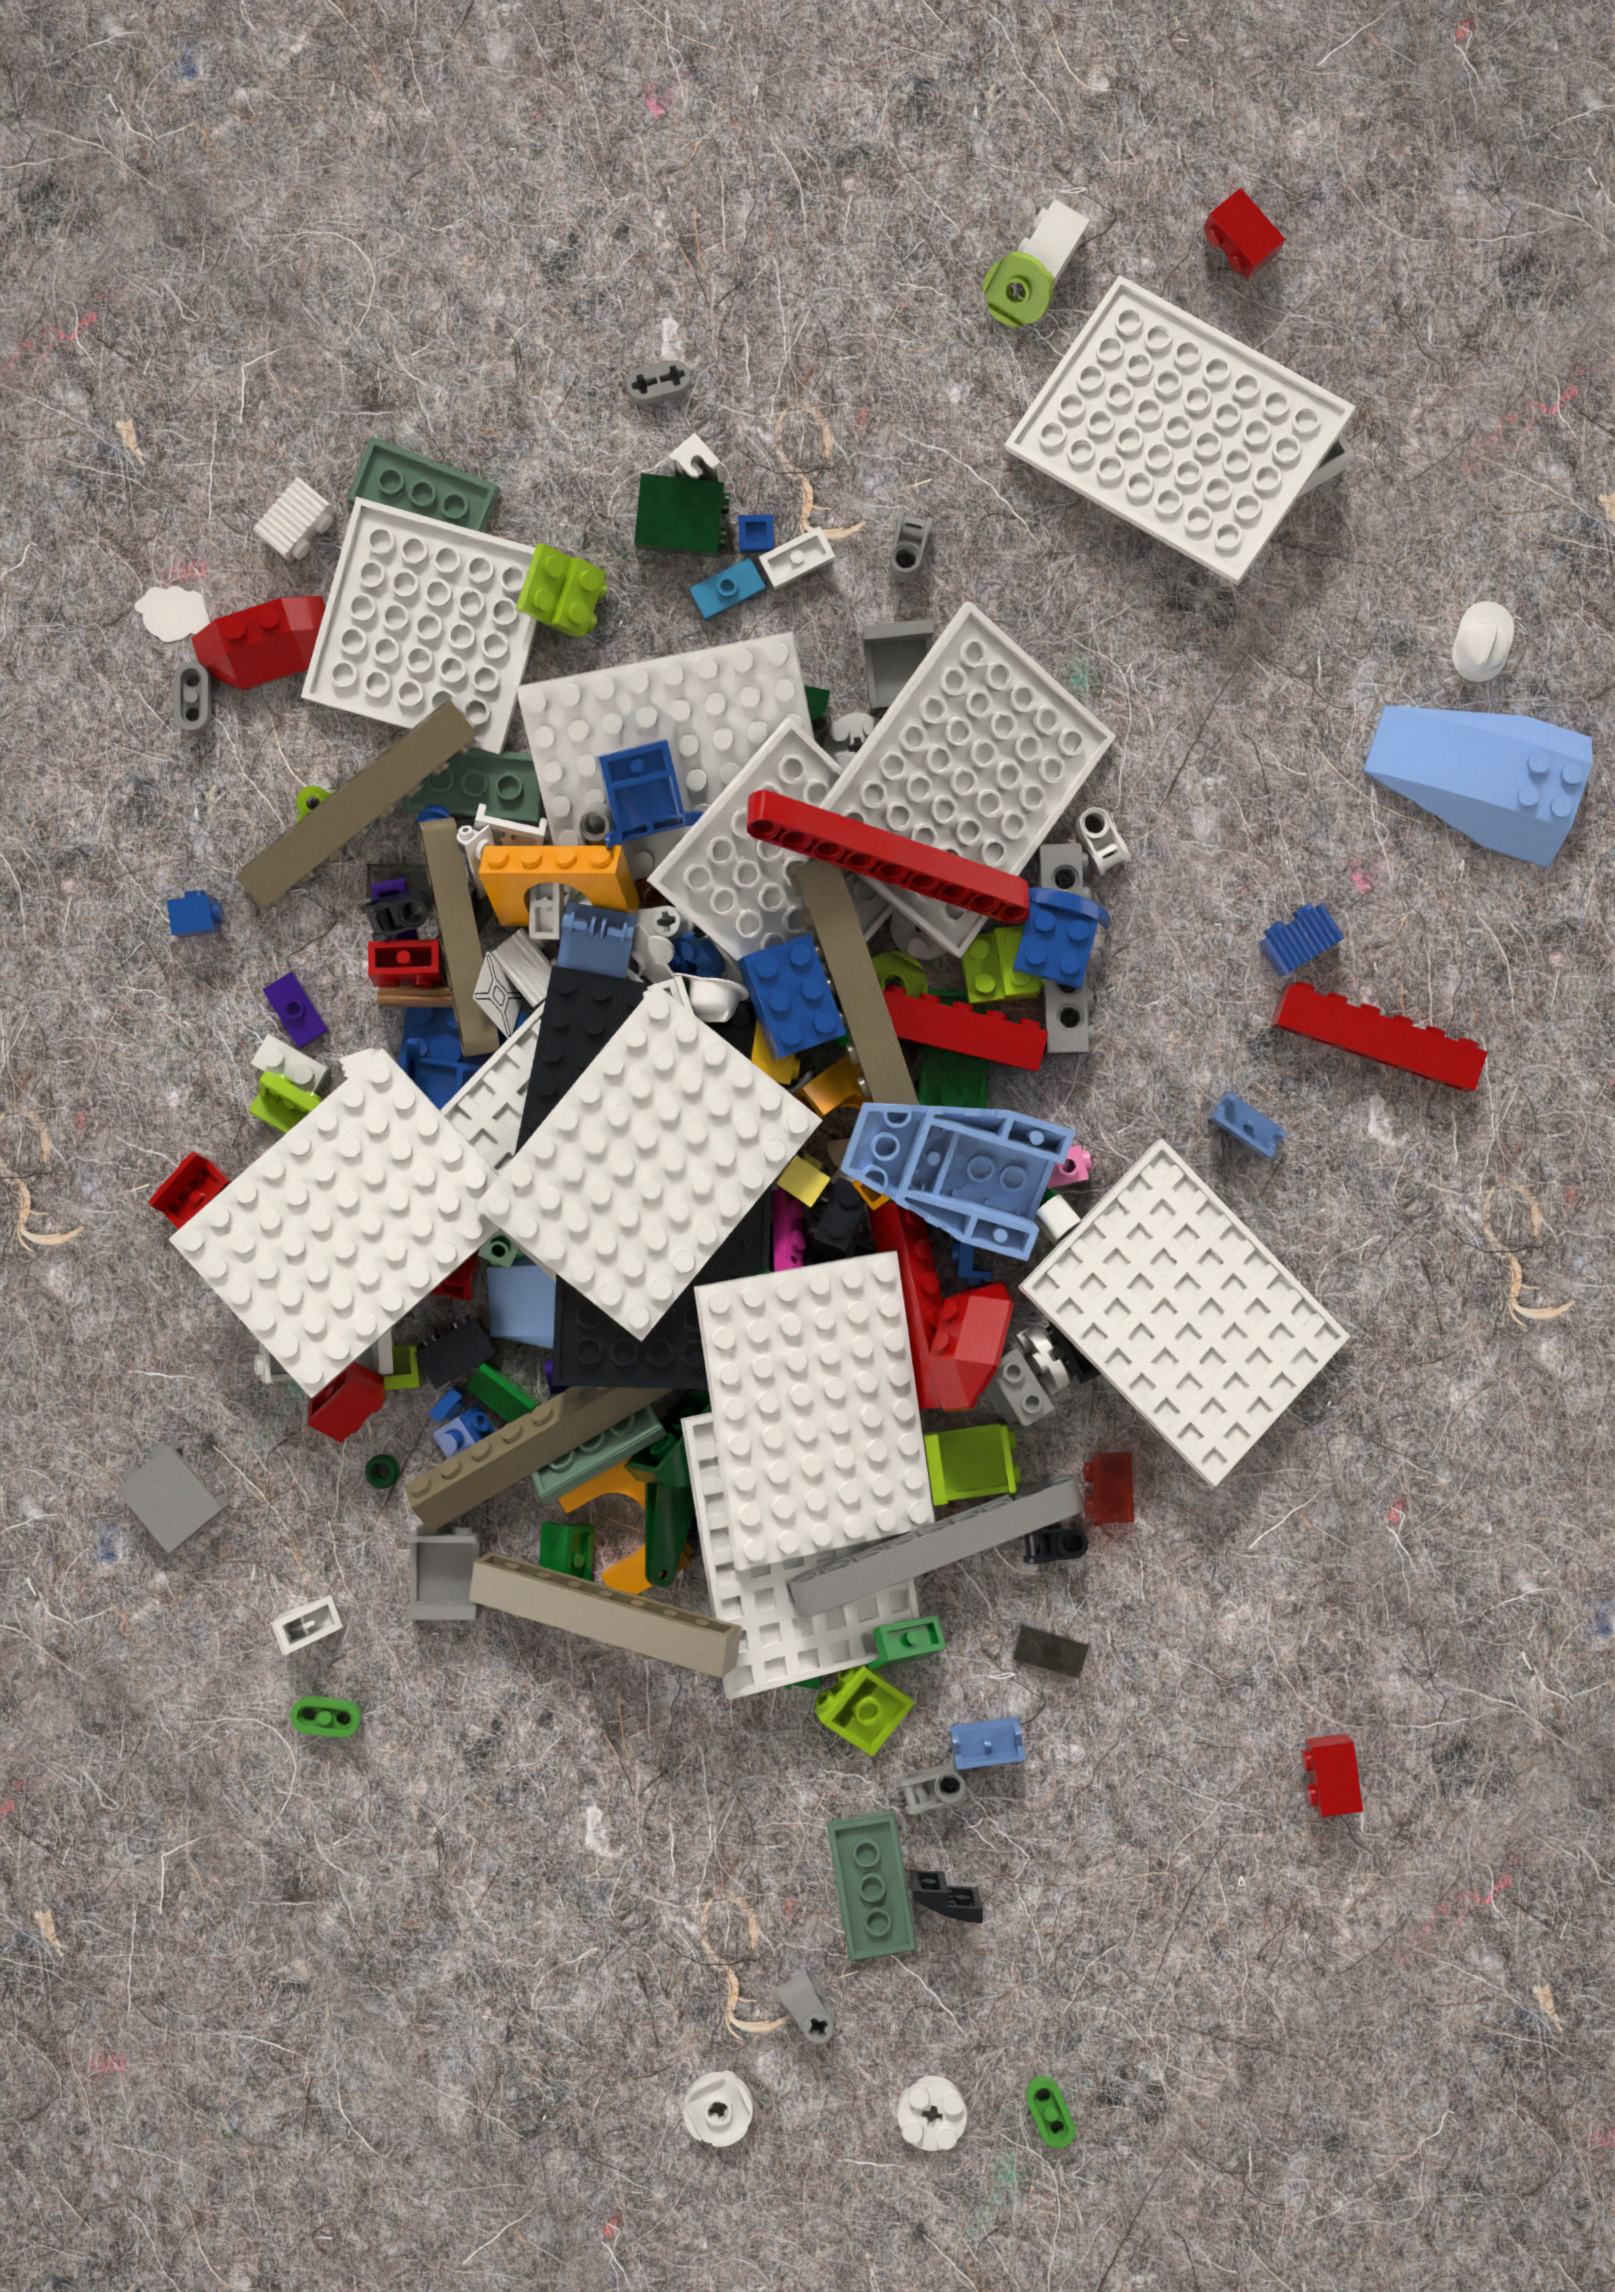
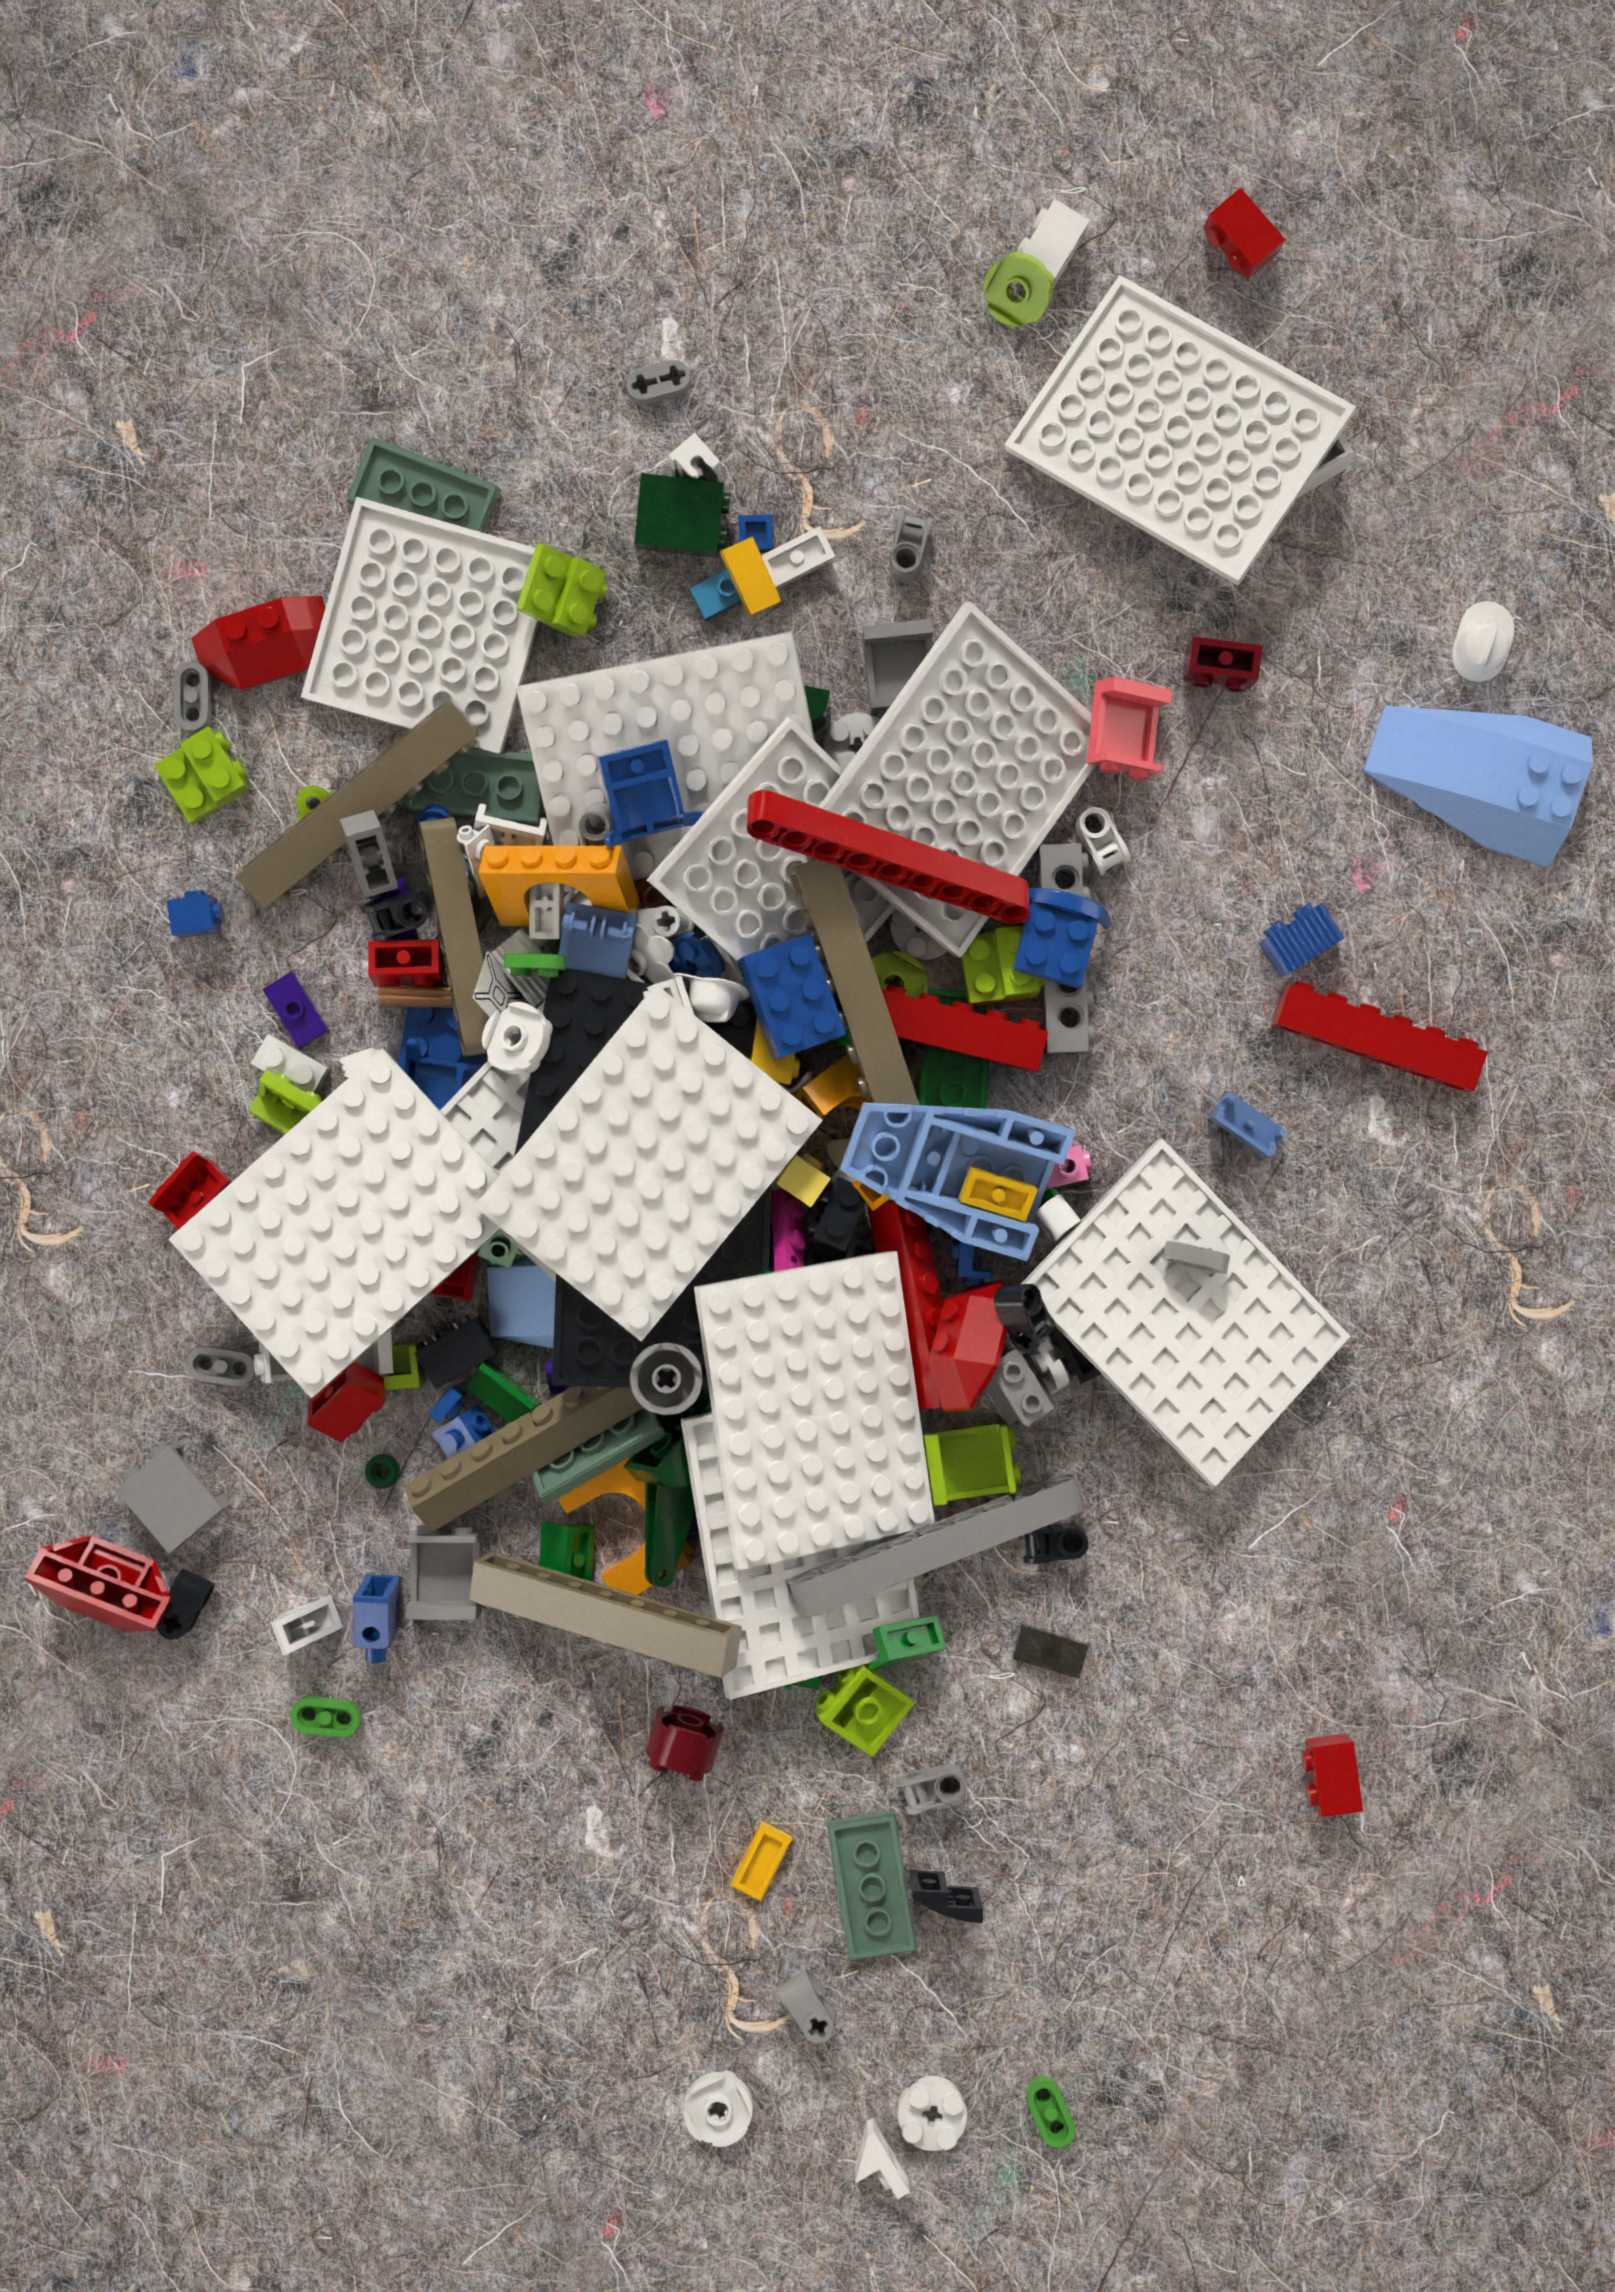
white sticker [134,586,210,642] -> none
white brick [253,477,335,564] -> none
medium blue hinge [950,1717,1026,1770] -> none
clear red bracket [1083,1451,1134,1526] -> none
none -> red wedge [24,1535,171,1631]
none -> lime plate [153,726,251,825]
none -> black piece [157,1568,215,1640]
none -> light grey plate [186,1346,256,1387]
none -> light grey brick [339,810,398,898]
none -> blue torso [353,1574,401,1663]
none -> white plate [482,1002,553,1074]
none -> bright green plate [504,953,566,977]
none -> light grey brick [629,1342,703,1415]
none -> dark red brick [646,1705,724,1781]
none -> yellow tile [720,537,781,616]
none -> yellow tile [730,1821,792,1901]
none -> white slope [855,2118,910,2199]
none -> yellow plate [958,1166,1038,1222]
none -> black piece [994,1284,1055,1354]
none -> coral panel [1086,676,1173,780]
none -> light grey beam [1163,1241,1230,1274]
none -> dark red brick [1182,636,1263,692]

